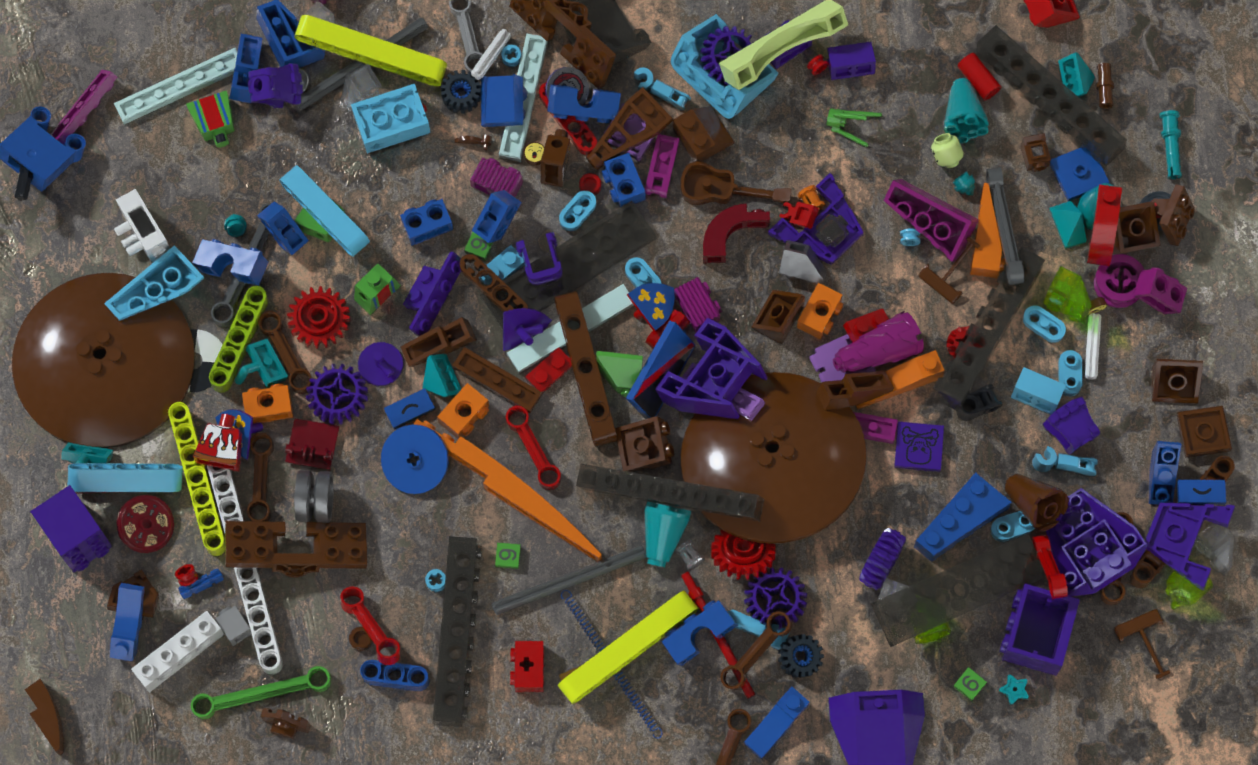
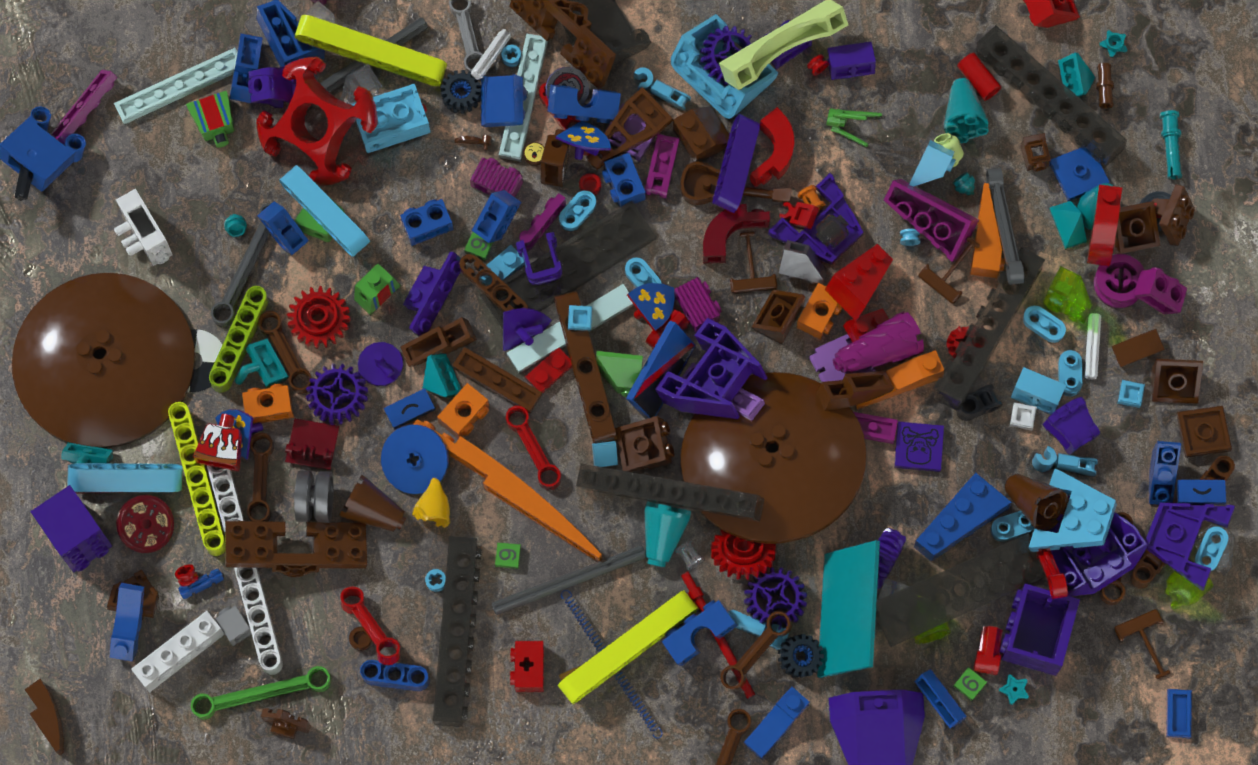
medium azure wedge [104,245,204,321] -> none
arch [192,239,269,286] -> none
reddish brown tile [1083,297,1108,315] -> none
none -> red piece [256,57,378,186]
none -> reddish brown cone [339,474,406,532]
none -> yellow hat [412,478,451,528]
none -> magenta plate [519,193,566,251]
none -> blue shield [556,121,611,160]
none -> medium azure tile [568,305,592,331]
none -> medium azure tile [592,441,618,468]
none -> dark purple beam [712,114,760,213]
none -> reddish brown piece [730,232,778,293]
none -> red arch [750,107,794,188]
none -> teal piece [817,540,880,678]
none -> red wedge [825,244,893,321]
none -> medium azure slope [909,140,956,187]
none -> blue piece [914,669,967,728]
none -> red piece [974,626,1003,675]
none -> white tile [1009,402,1037,431]
none -> medium azure wing [1029,469,1117,552]
none -> teal plate [1099,30,1128,57]
none -> reddish brown slope [1111,329,1165,368]
none -> medium azure tile [1117,380,1145,408]
none -> blue tile [1166,689,1192,739]
none -> medium azure plate [1195,526,1228,571]

